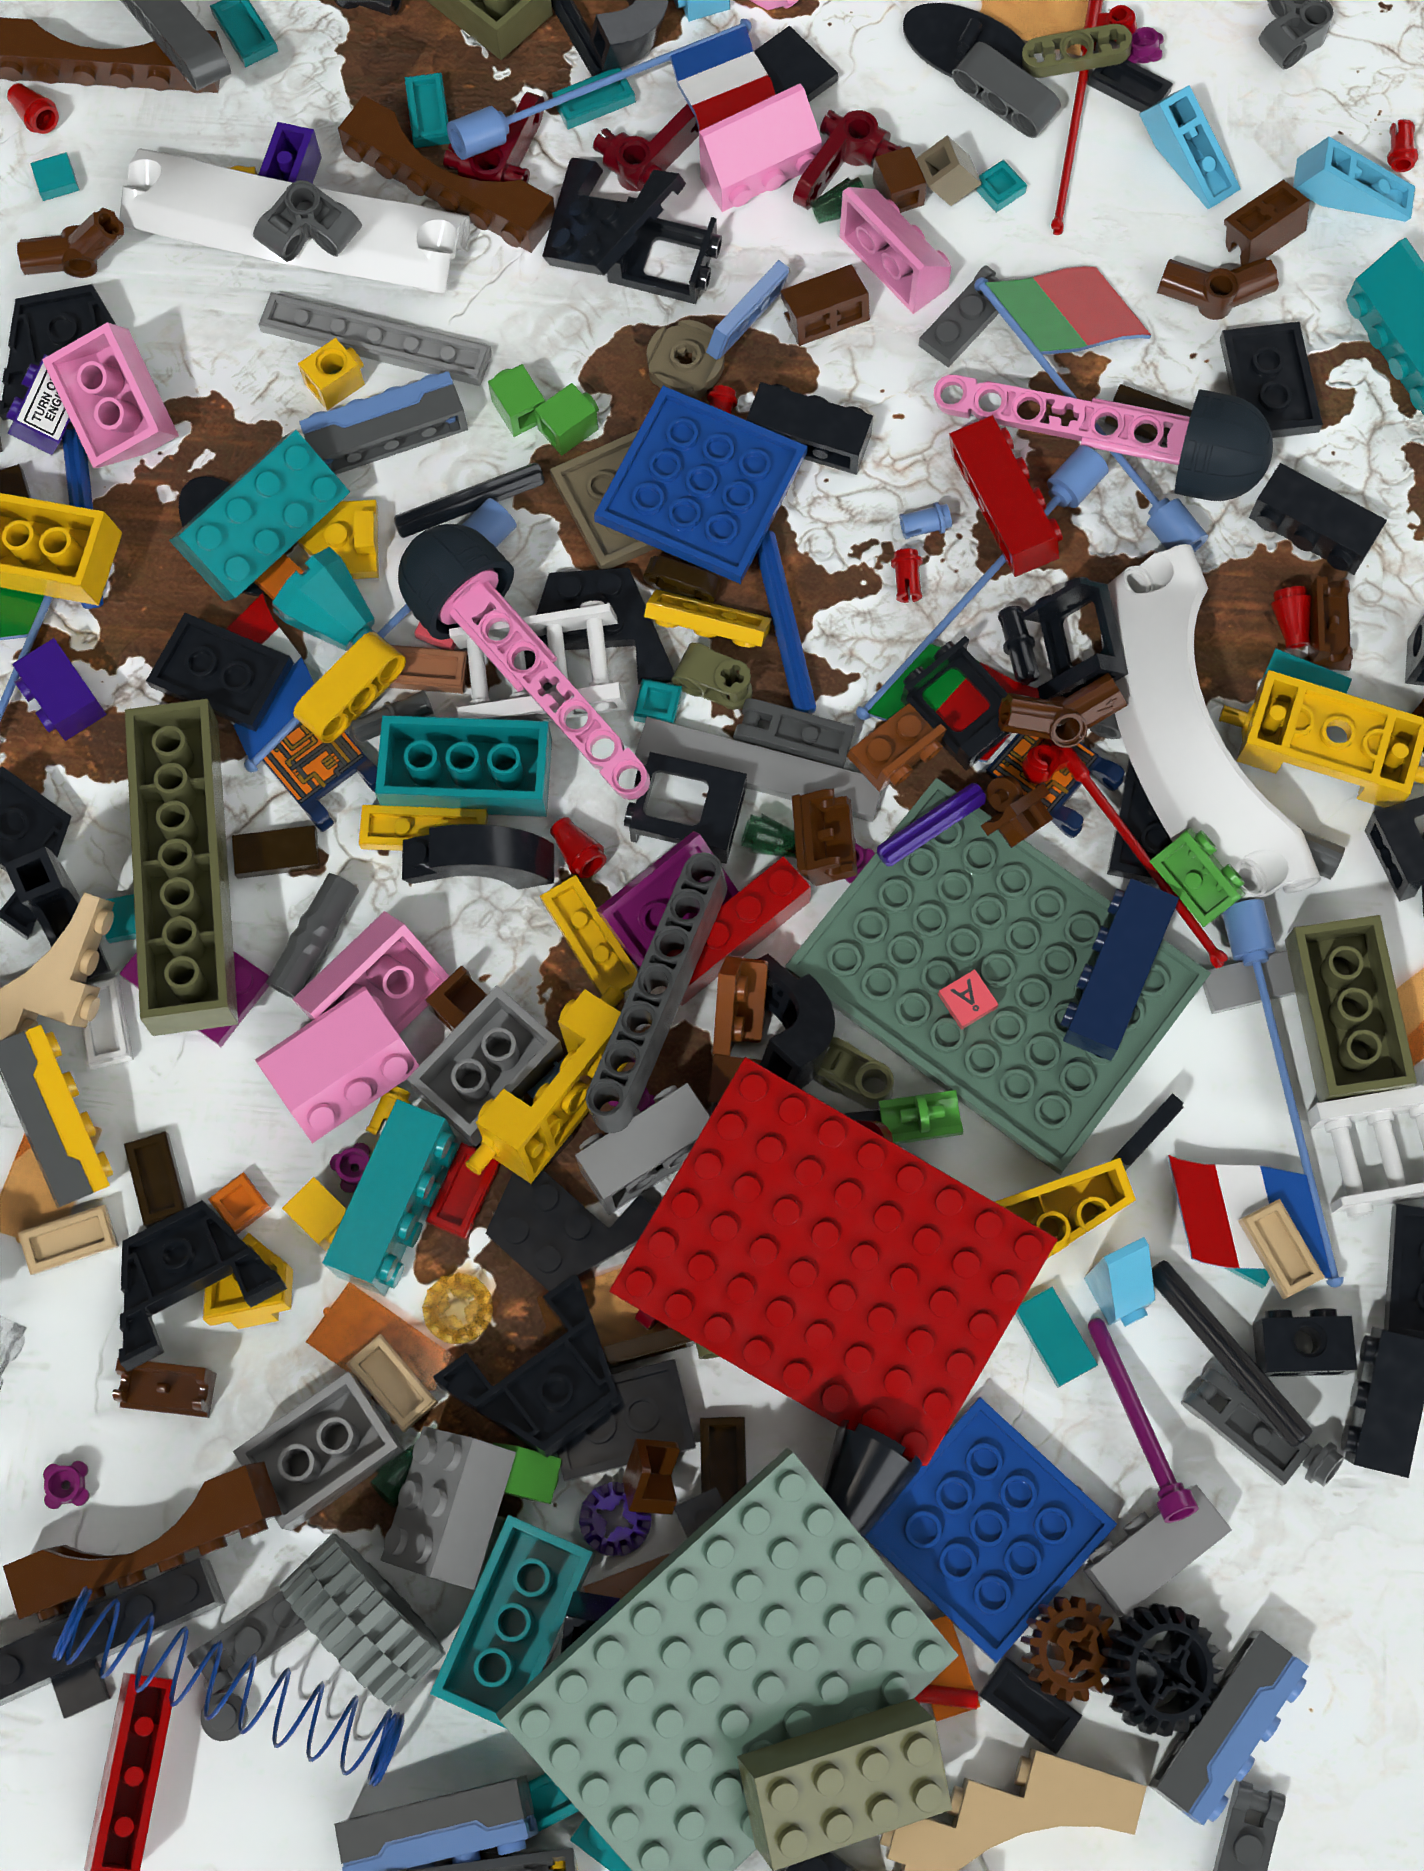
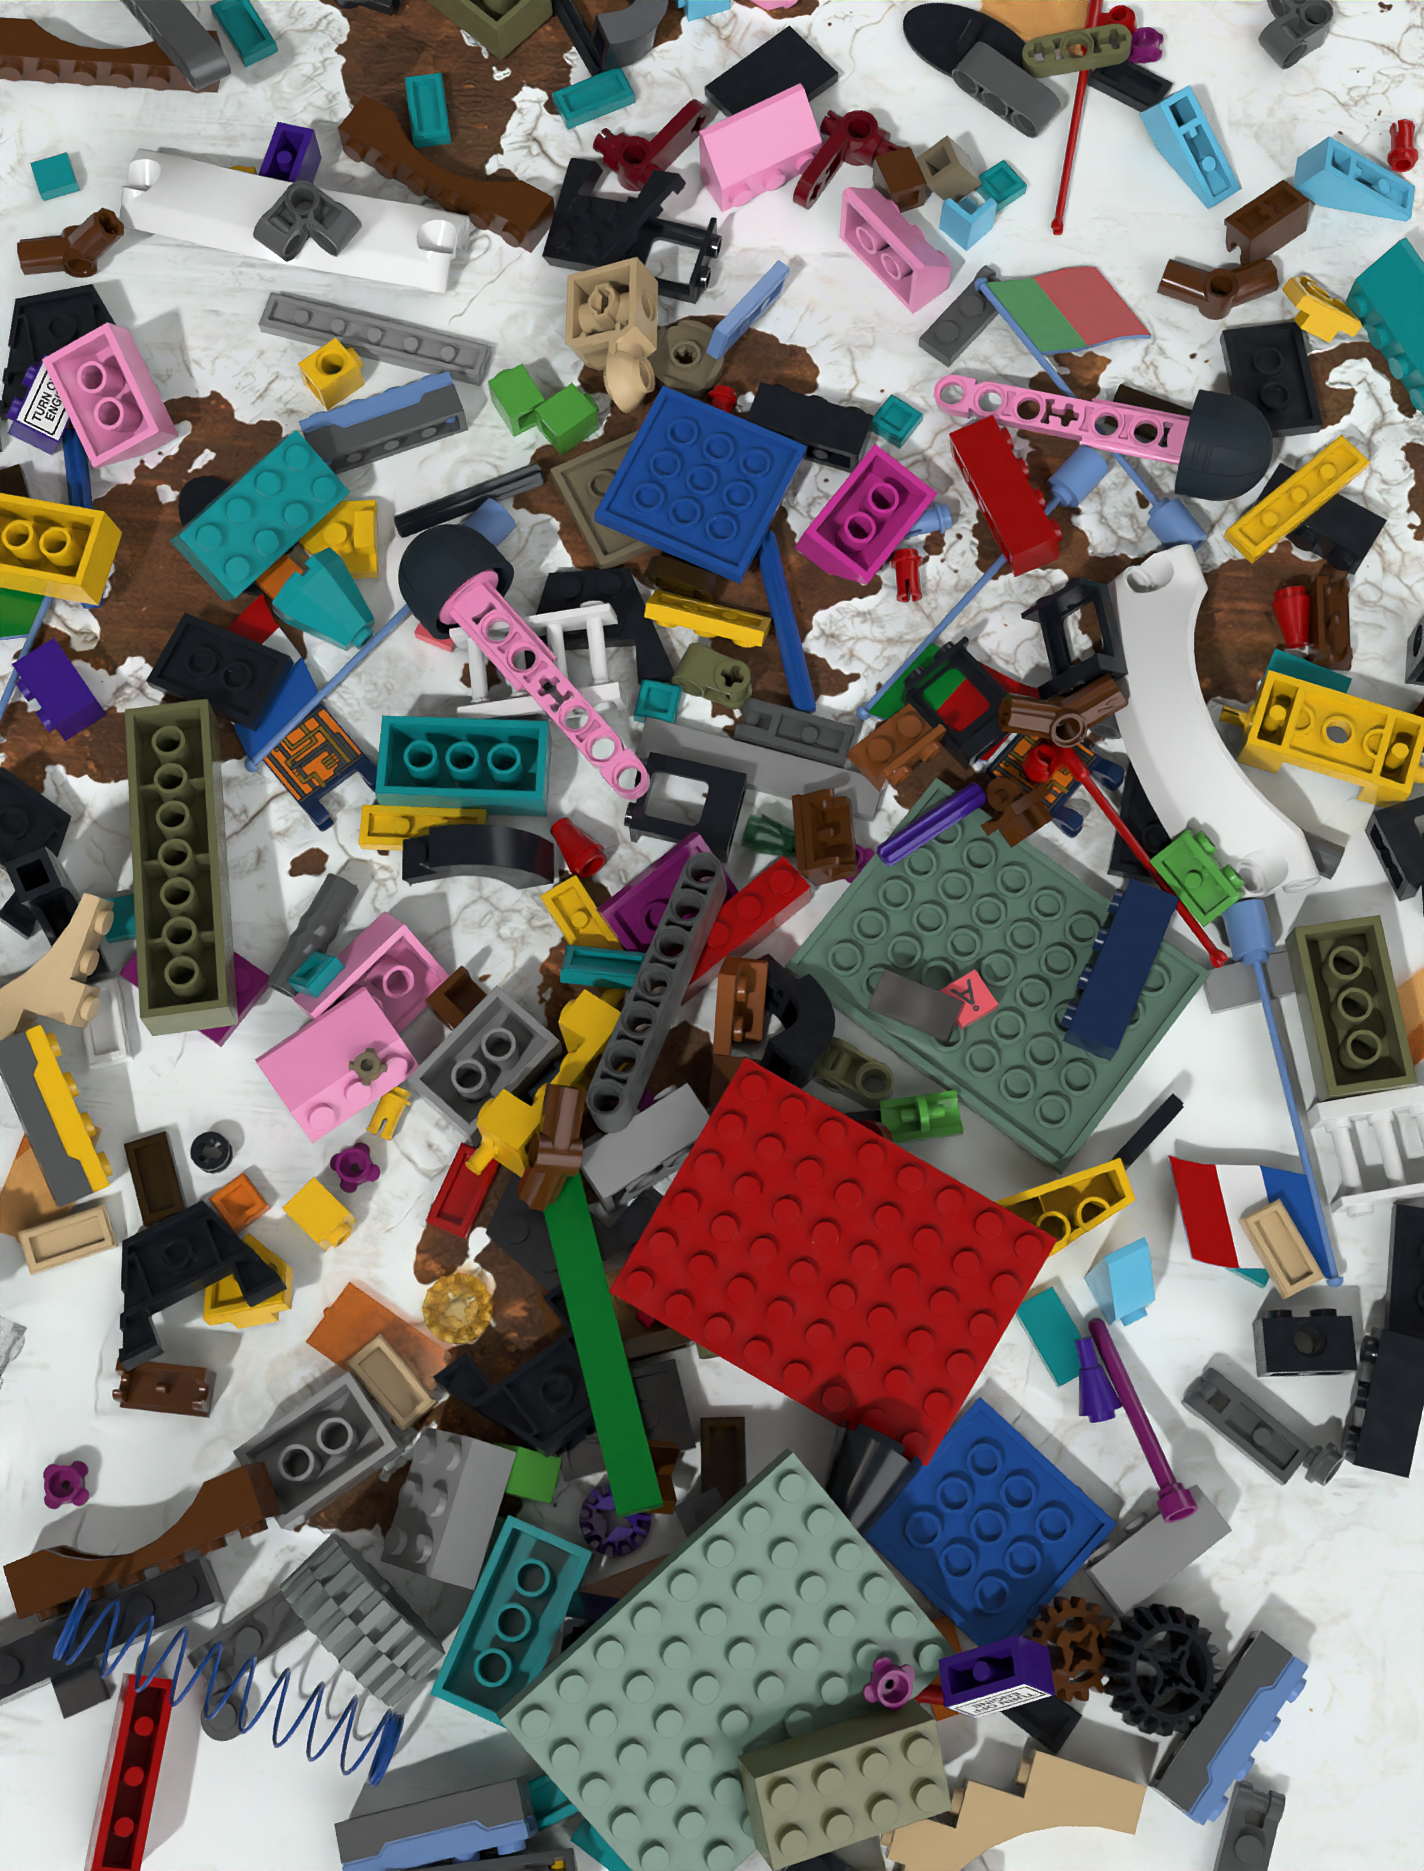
red cone [7,83,59,134] -> none
dark brown tile [232,825,320,879] -> none
yellow beam [293,631,406,743] -> none
teal brick [322,1099,458,1296] -> none
dark grey axle [351,690,434,742] -> none
clear green cone [370,1444,415,1509] -> none
nougat tile [388,645,468,694] -> none
dark red piece [443,92,545,183] -> none
flag [447,19,776,160] -> none
reddish brown hinge [780,264,870,346] -> none
clear green cone [810,177,864,224] -> none
black axle [998,606,1040,685] -> none
black axle [1152,1260,1313,1447] -> none
none -> black bush [190,1131,233,1174]
none -> teal tile [288,951,345,998]
none -> dark tan piece [349,1048,388,1086]
none -> reddish brown piece [518,1083,587,1211]
none -> green tile [543,1172,663,1519]
none -> teal tile [560,945,646,990]
none -> tan brick [565,257,658,413]
none -> dark pink slope [795,444,938,585]
none -> magenta plate [863,1656,916,1711]
none -> black tile [868,969,965,1043]
none -> teal tile [872,394,923,449]
none -> dark purple brick [938,1635,1055,1719]
none -> medium azure panel [939,196,997,251]
none -> dark purple cone [1074,1336,1122,1423]
none -> yellow tile [1223,435,1370,564]
none -> yellow plate [1282,275,1362,343]

